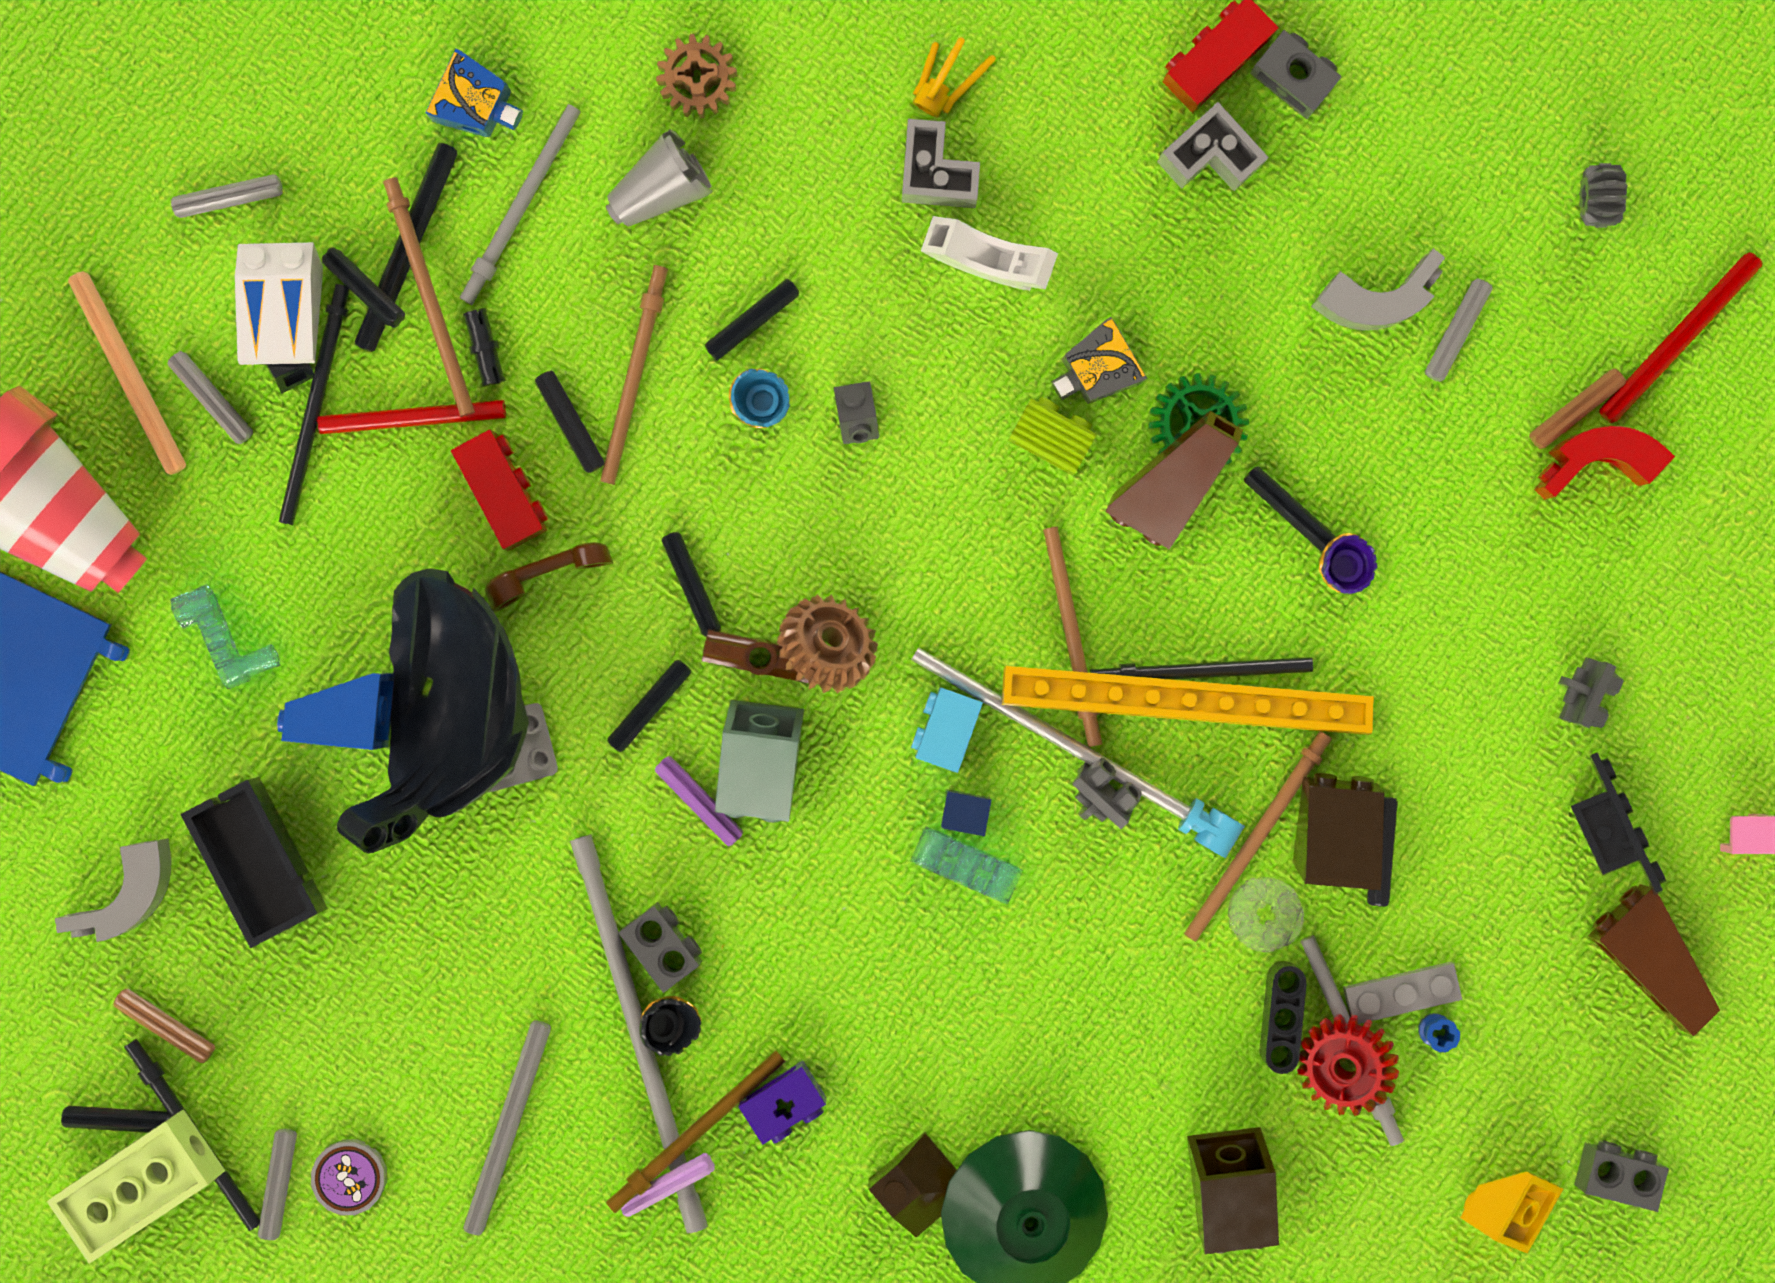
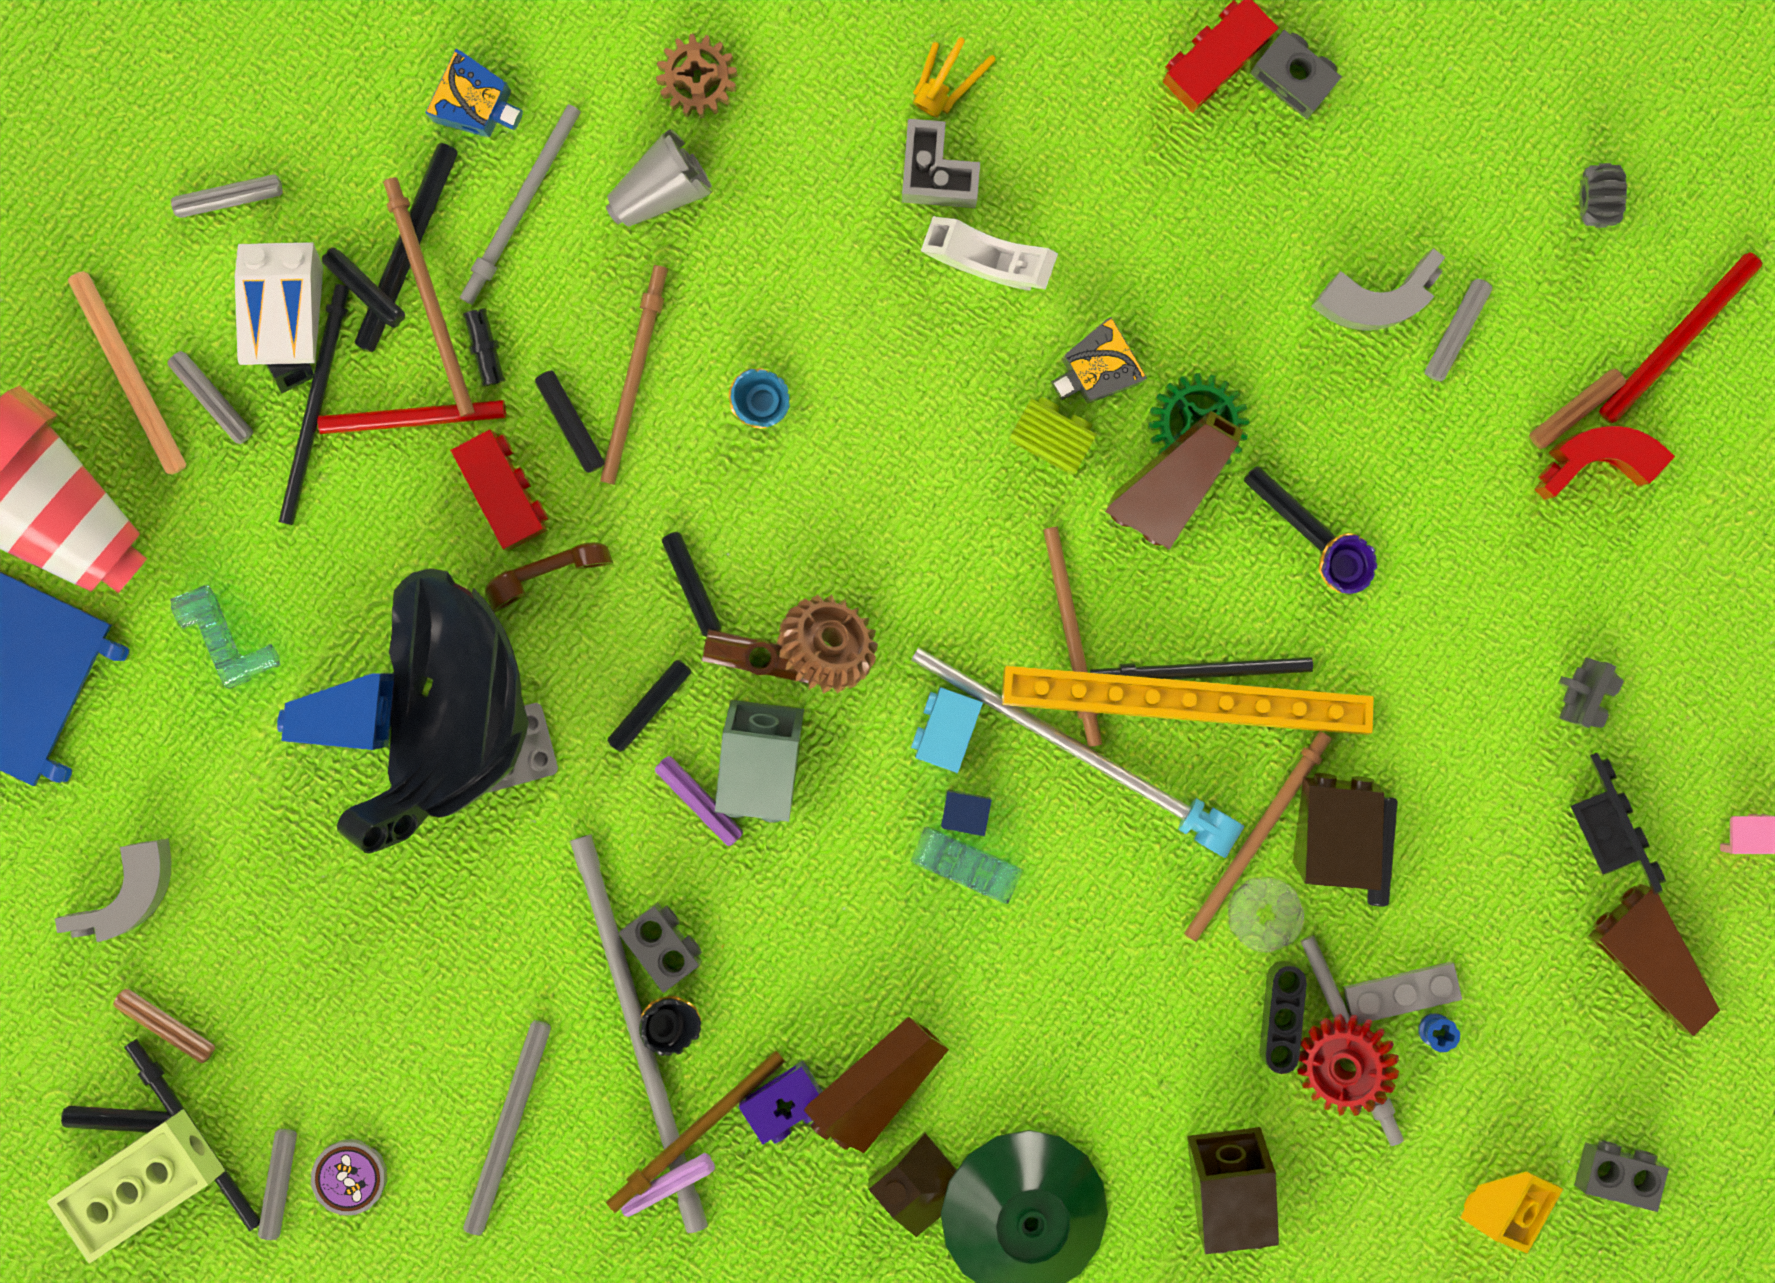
black piece [180,777,328,948] -> none
black axle [705,279,799,360] -> none
dark grey bracket [834,381,879,444] -> none
dark grey hips [1072,758,1142,829] -> none
light grey brick [1157,102,1269,191] -> none
none -> reddish brown slope [803,1017,949,1153]

